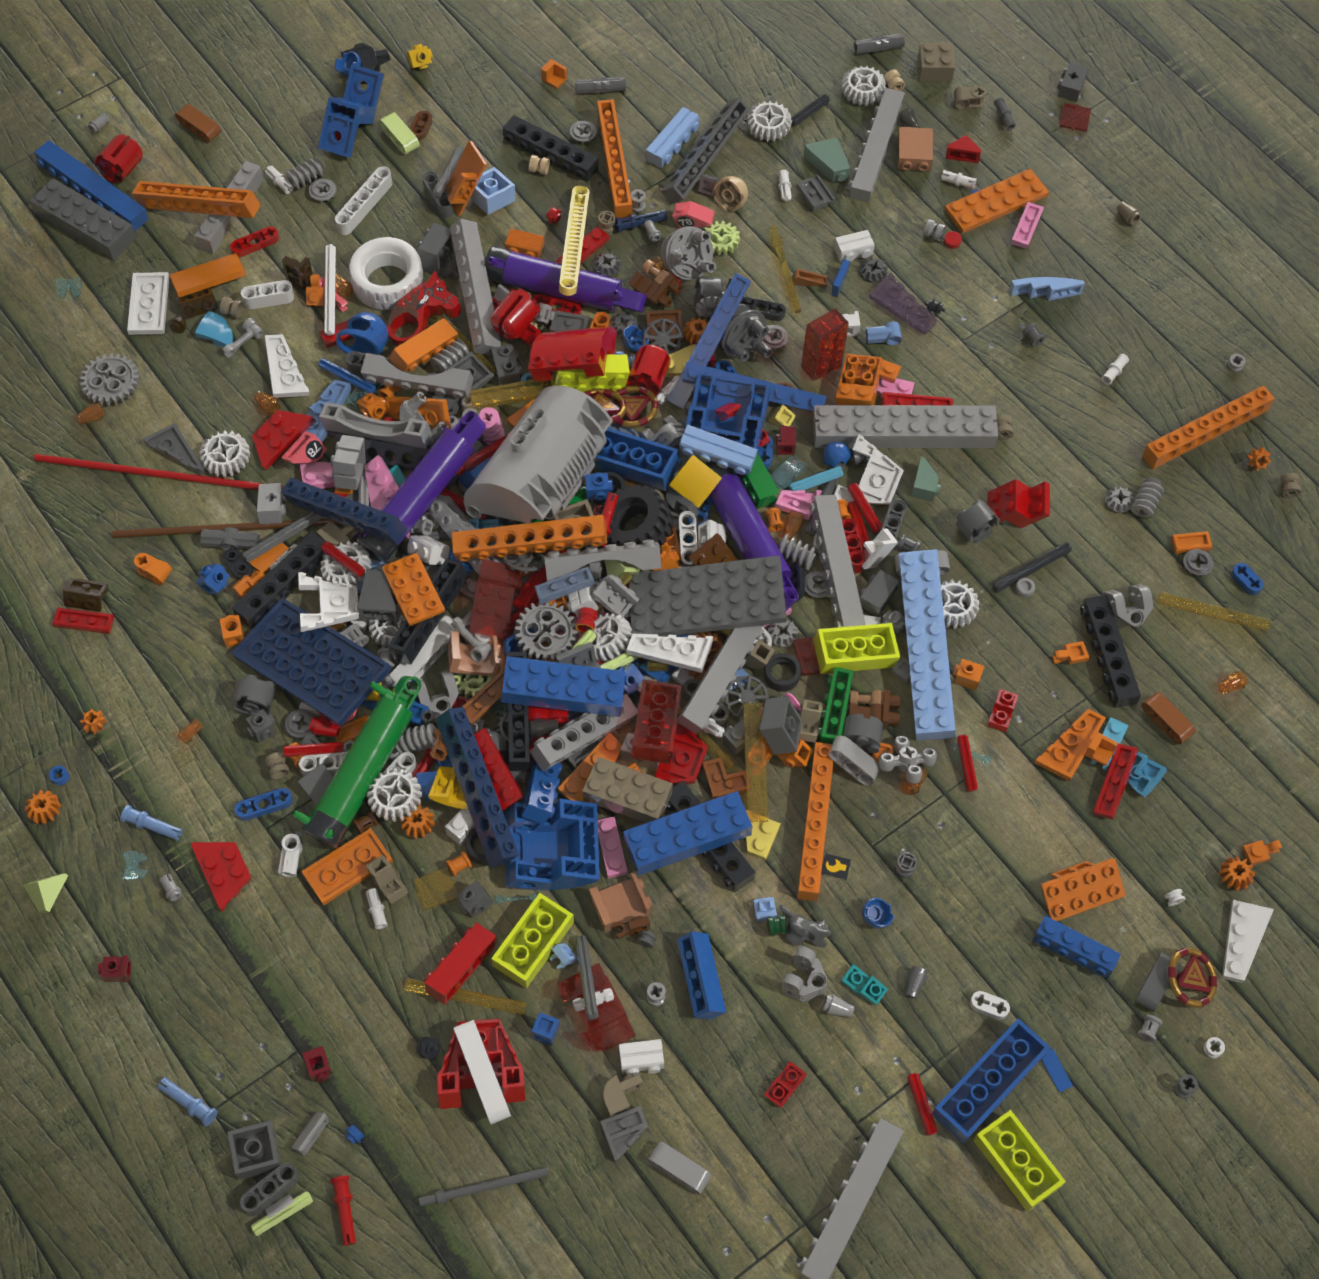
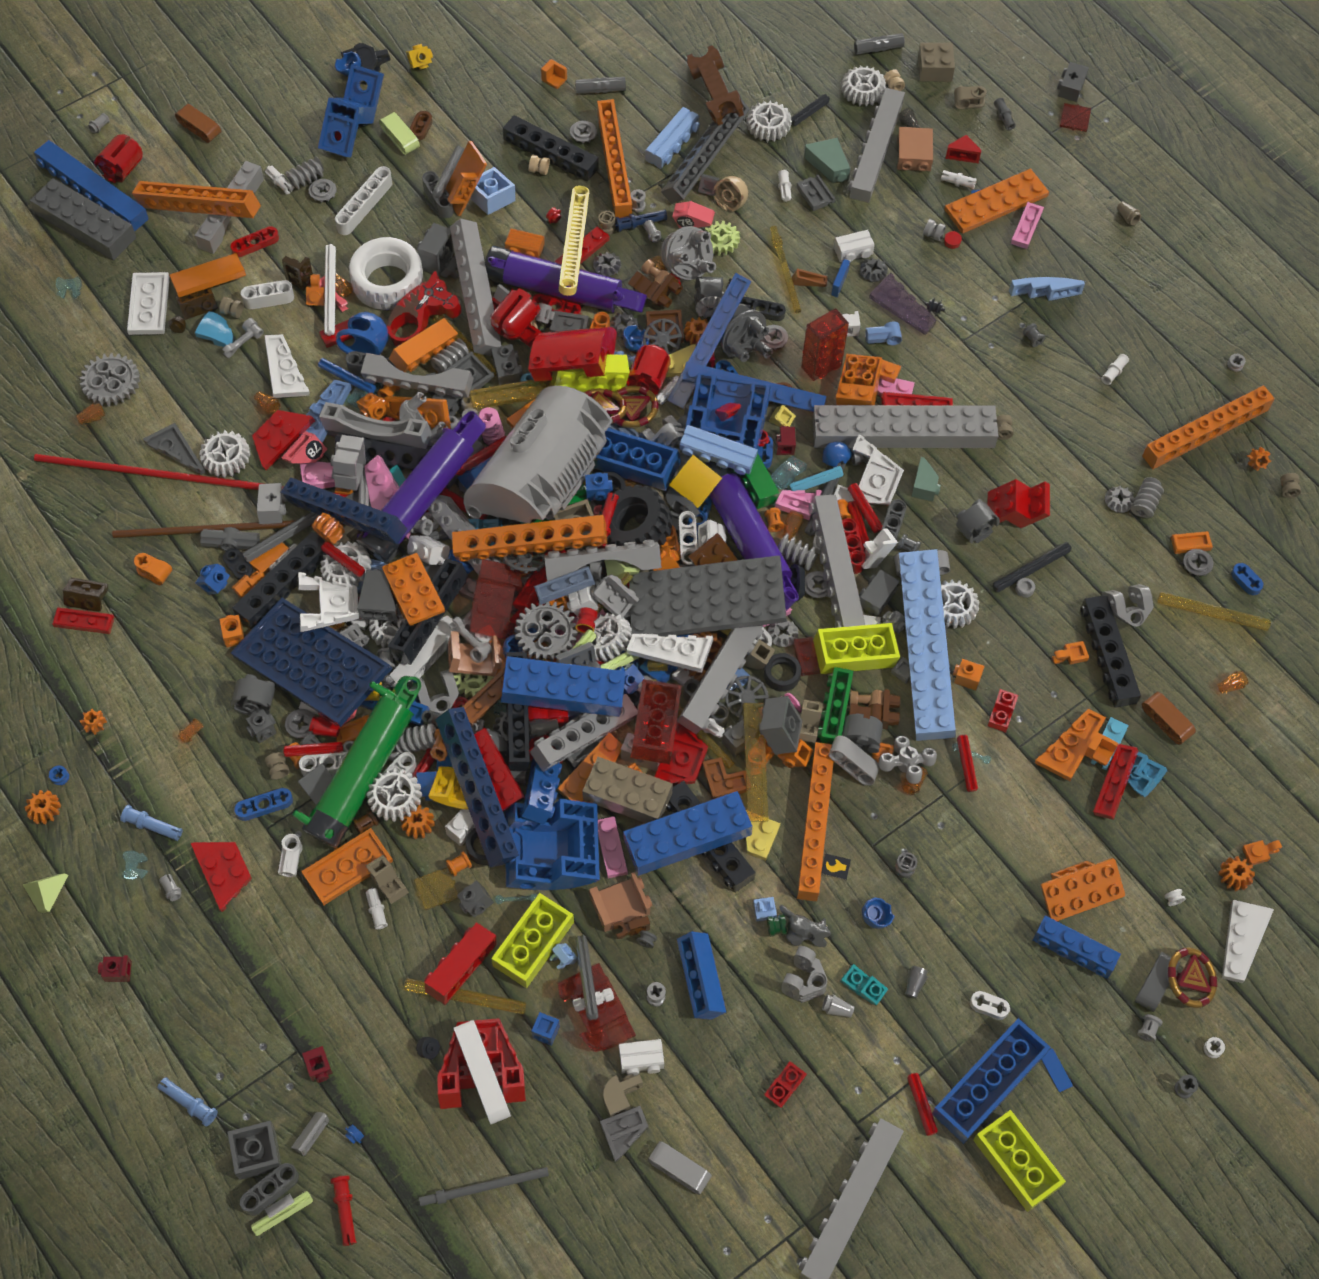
none -> orange gear [312,513,345,544]
none -> reddish brown piece [687,45,744,126]

